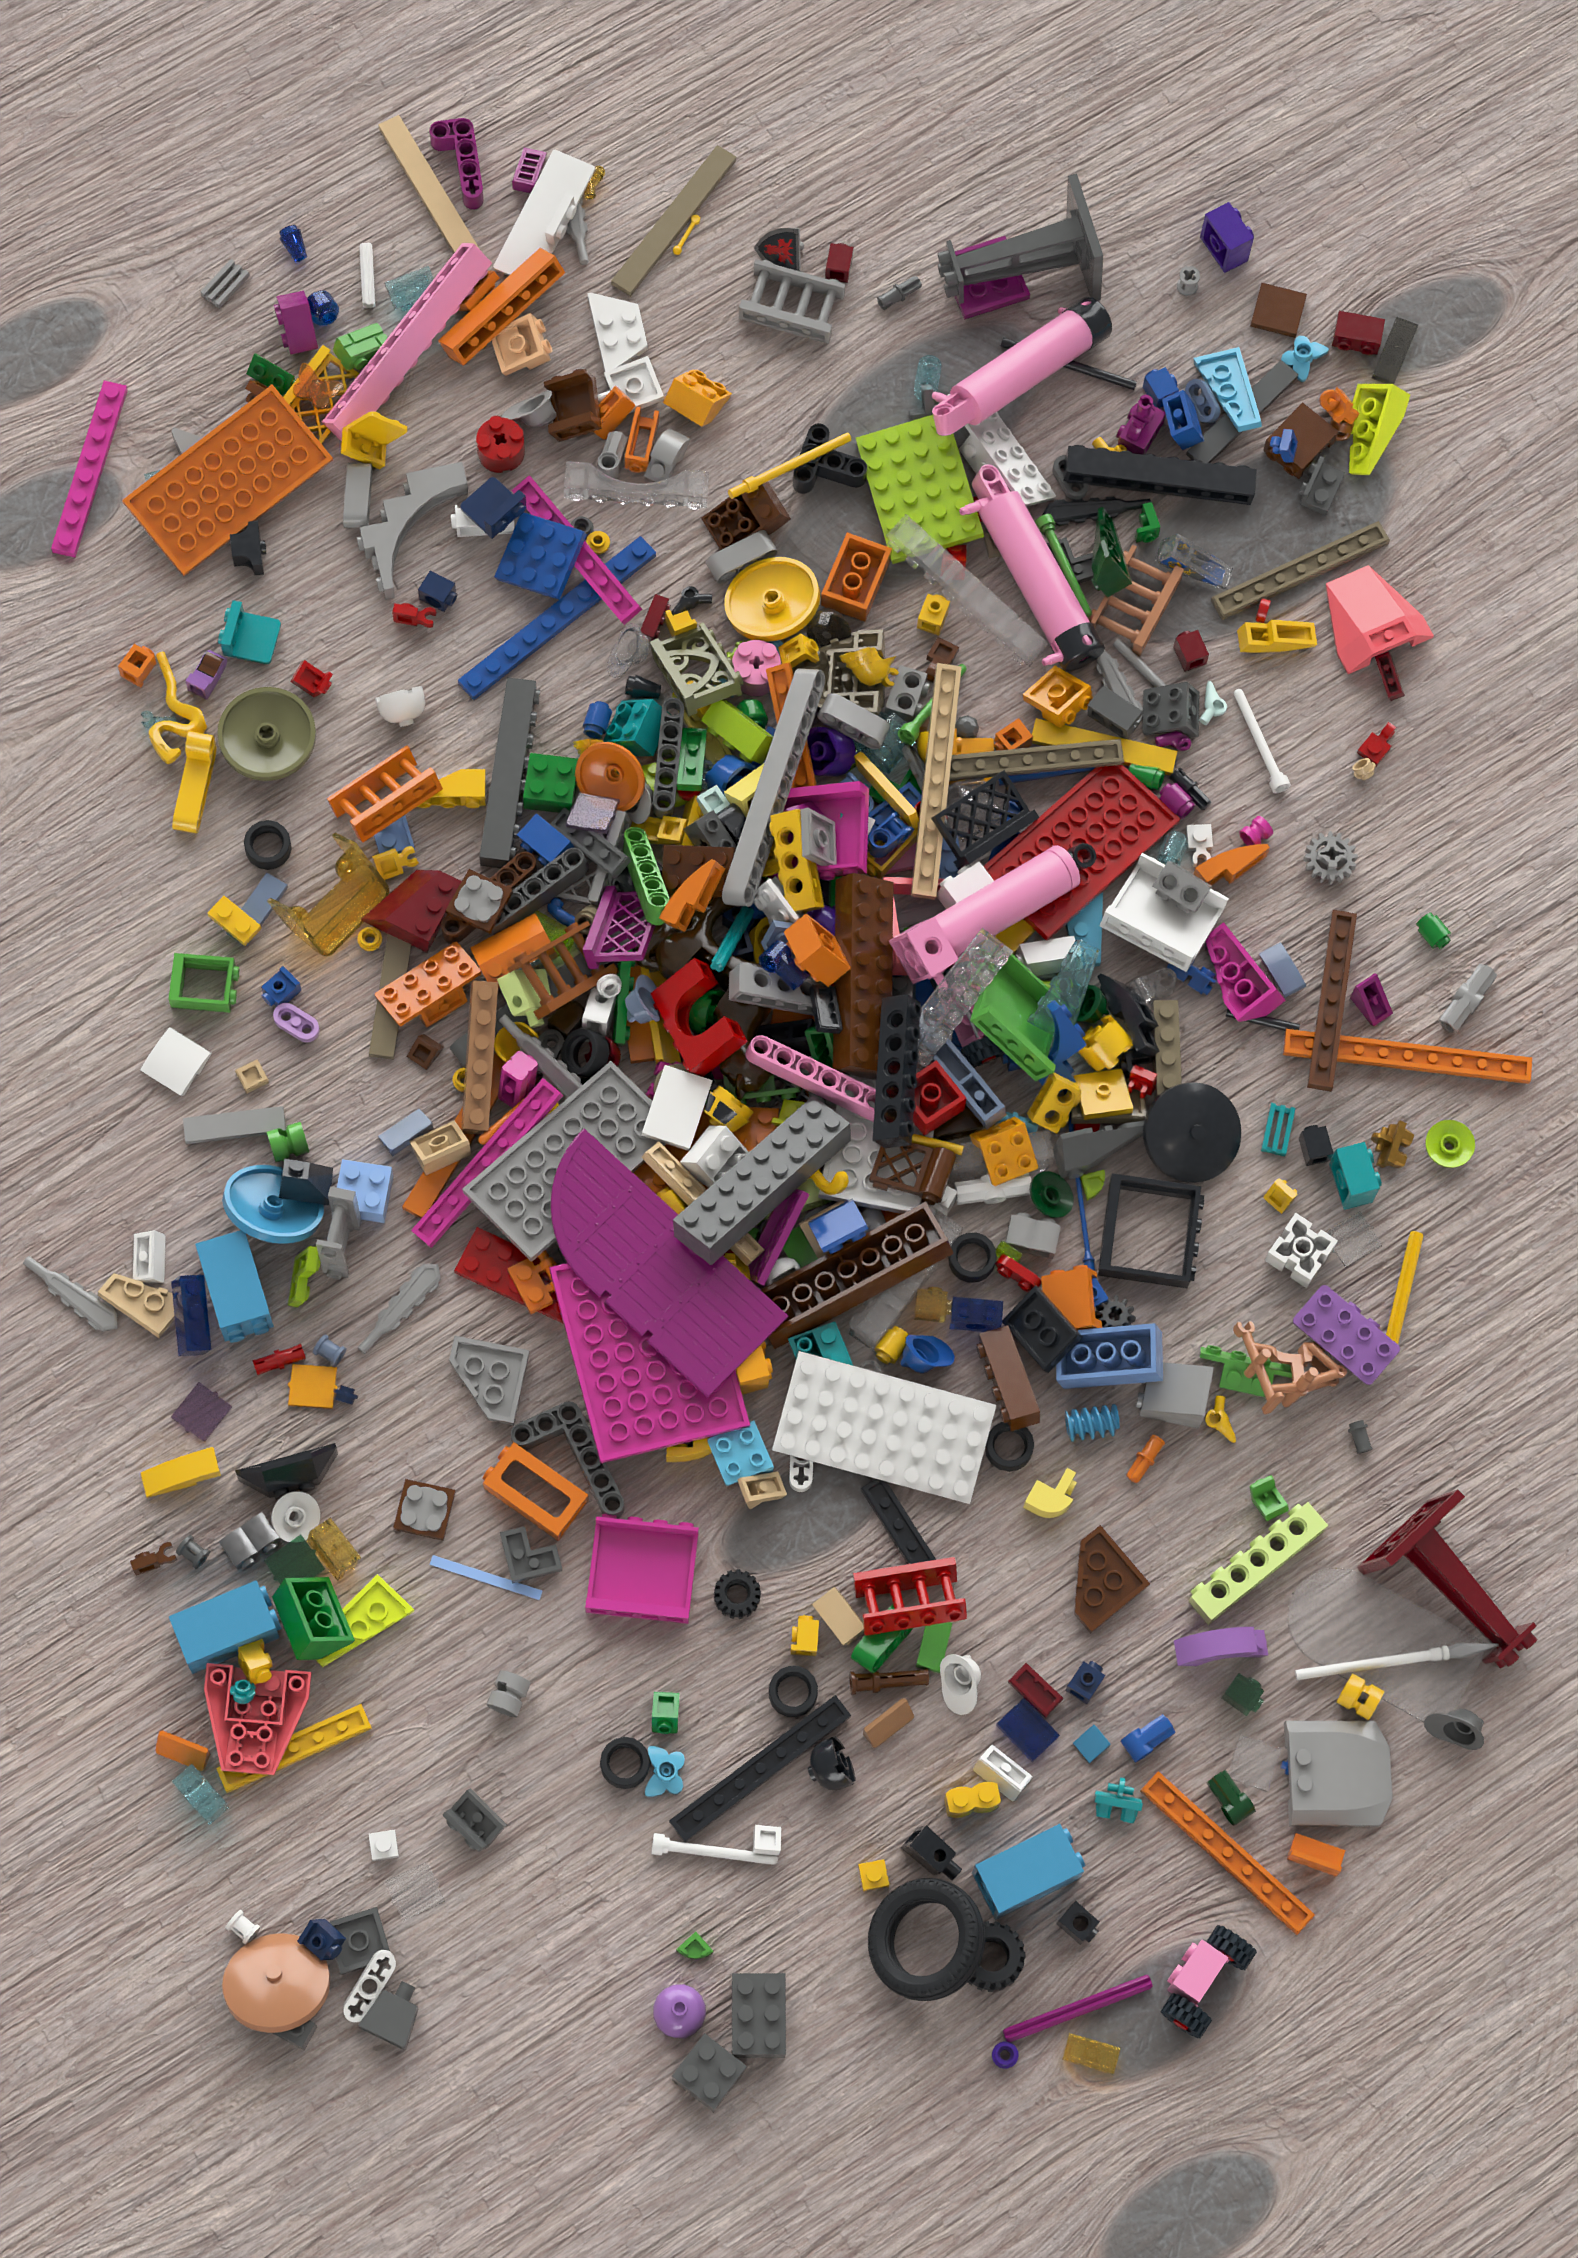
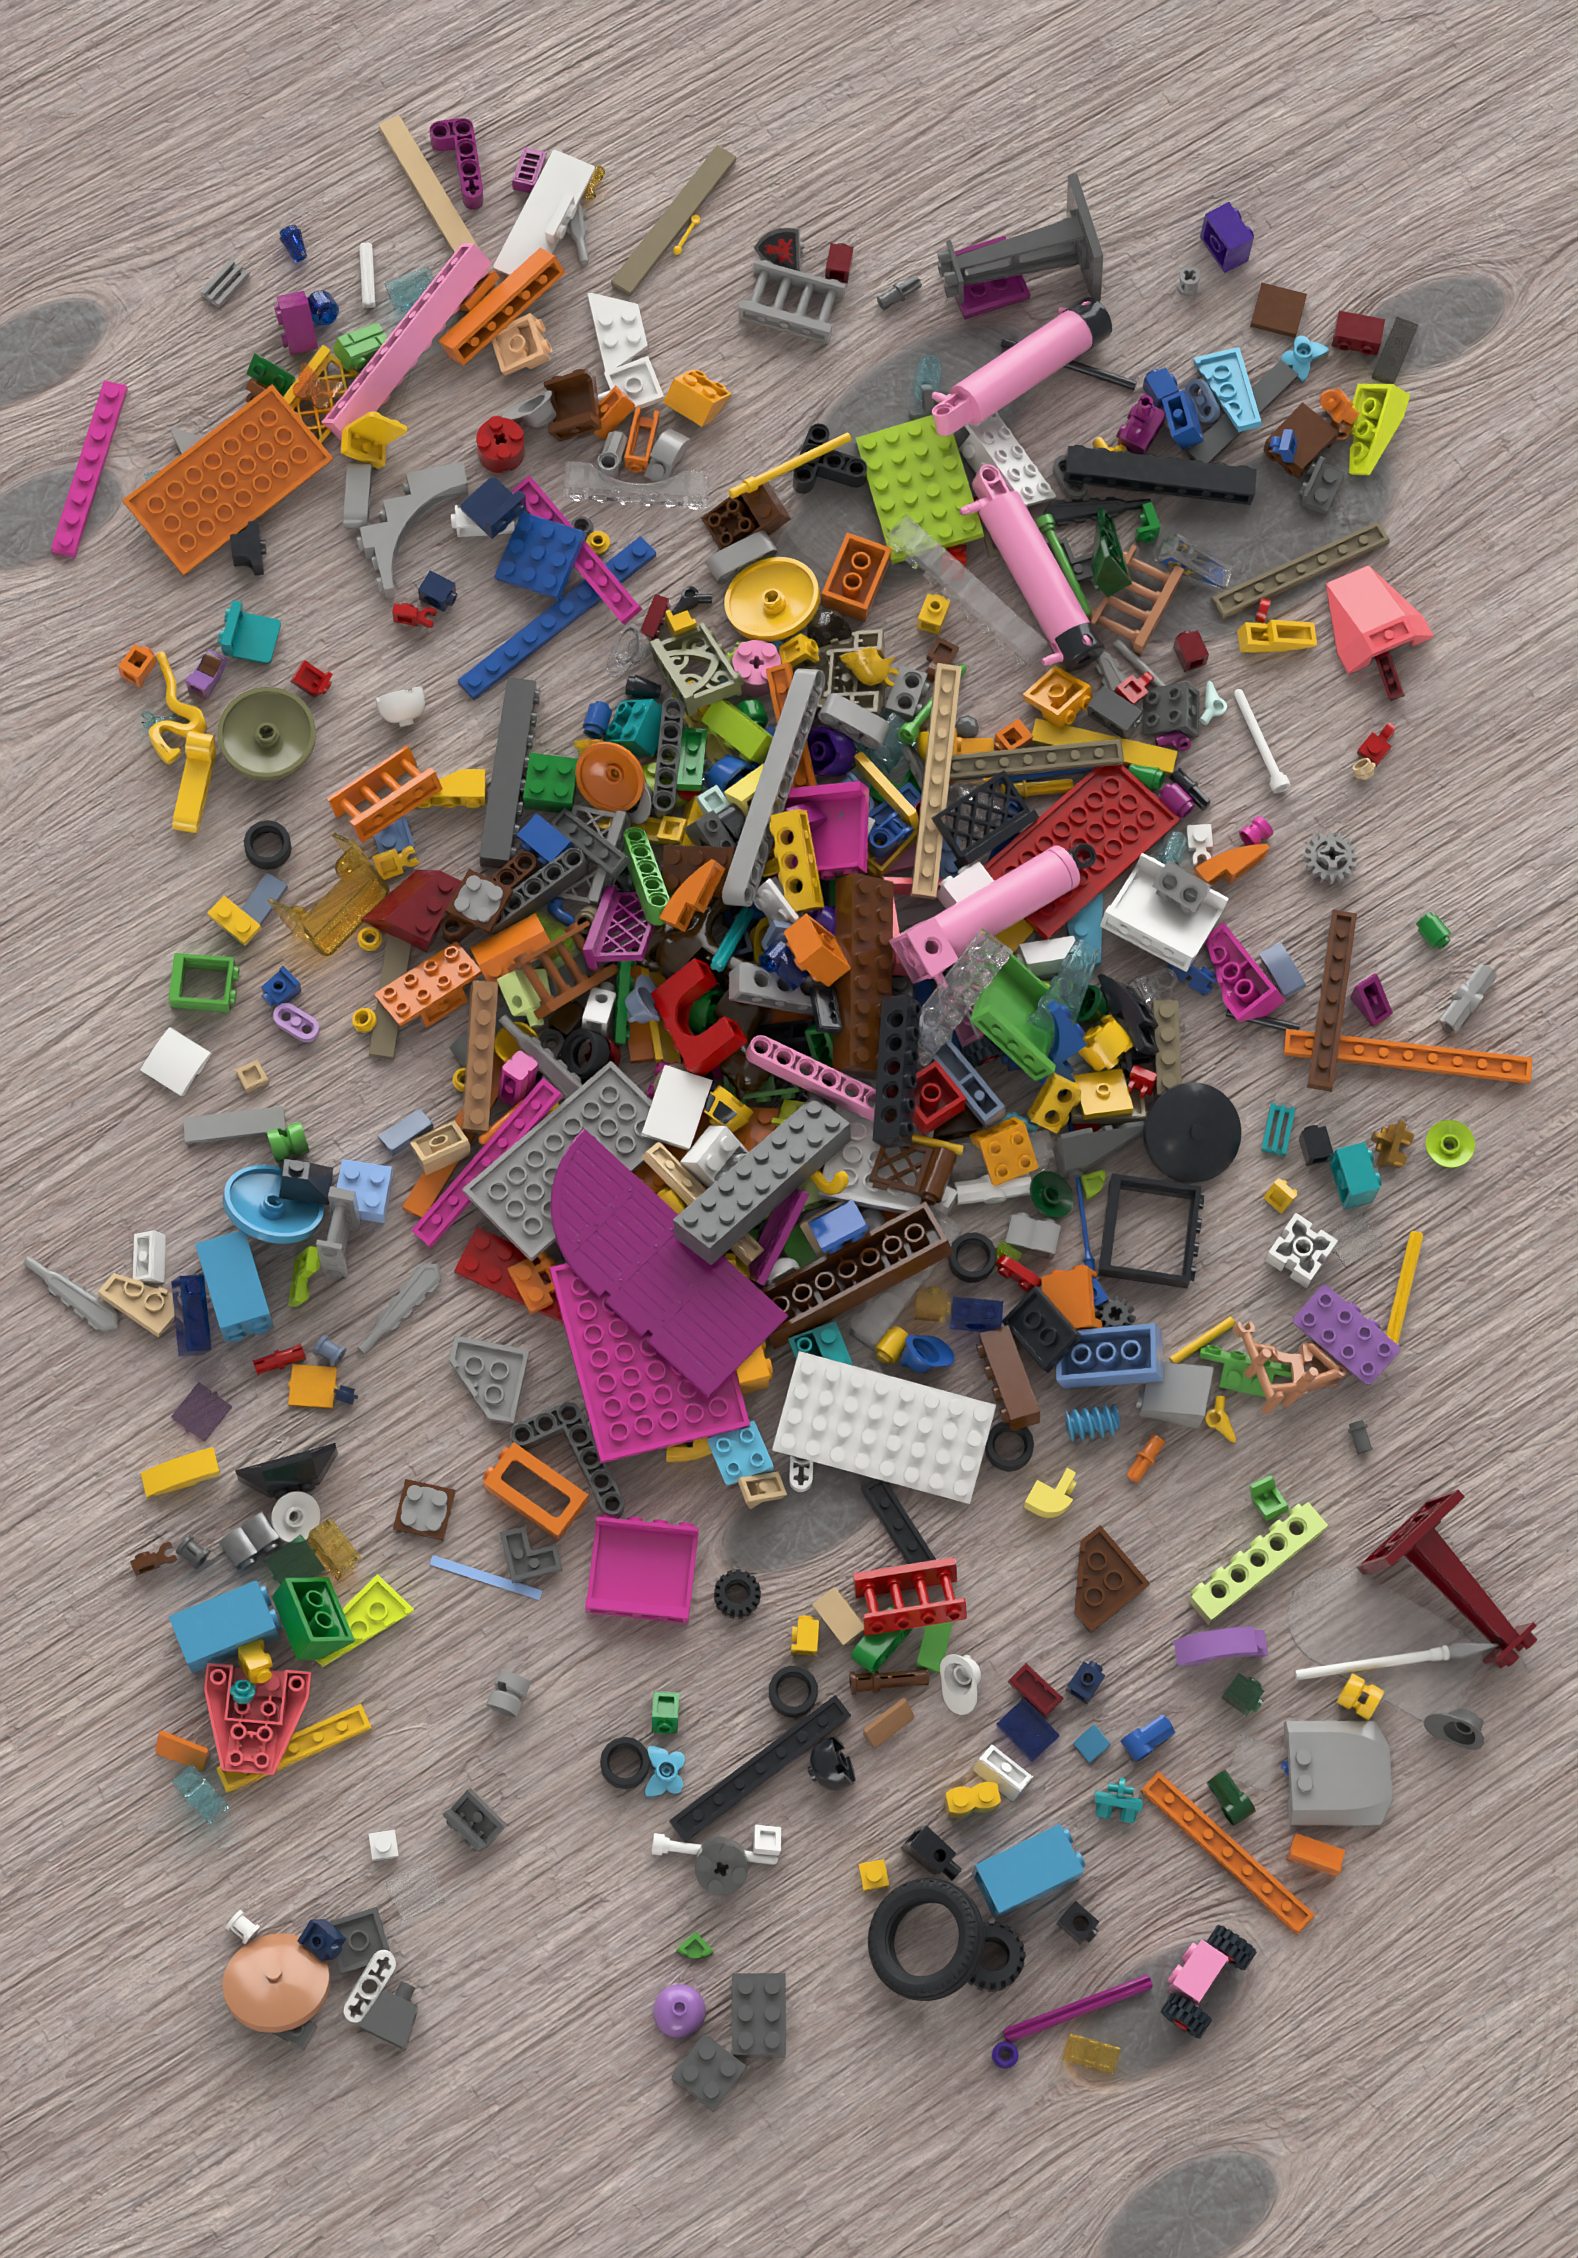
reddish brown slope [406,1034,444,1070] -> none
clear purple piece [566,793,620,833] -> none
white plate [597,974,622,998] -> none
light grey tile [801,808,837,866] -> none
none -> yellow plate [352,1008,377,1033]
none -> dark grey brick [695,1837,748,1896]
none -> yellow axle [1000,779,1074,800]
none -> plate [1114,671,1154,705]
none -> yellow bar [1169,1316,1236,1364]

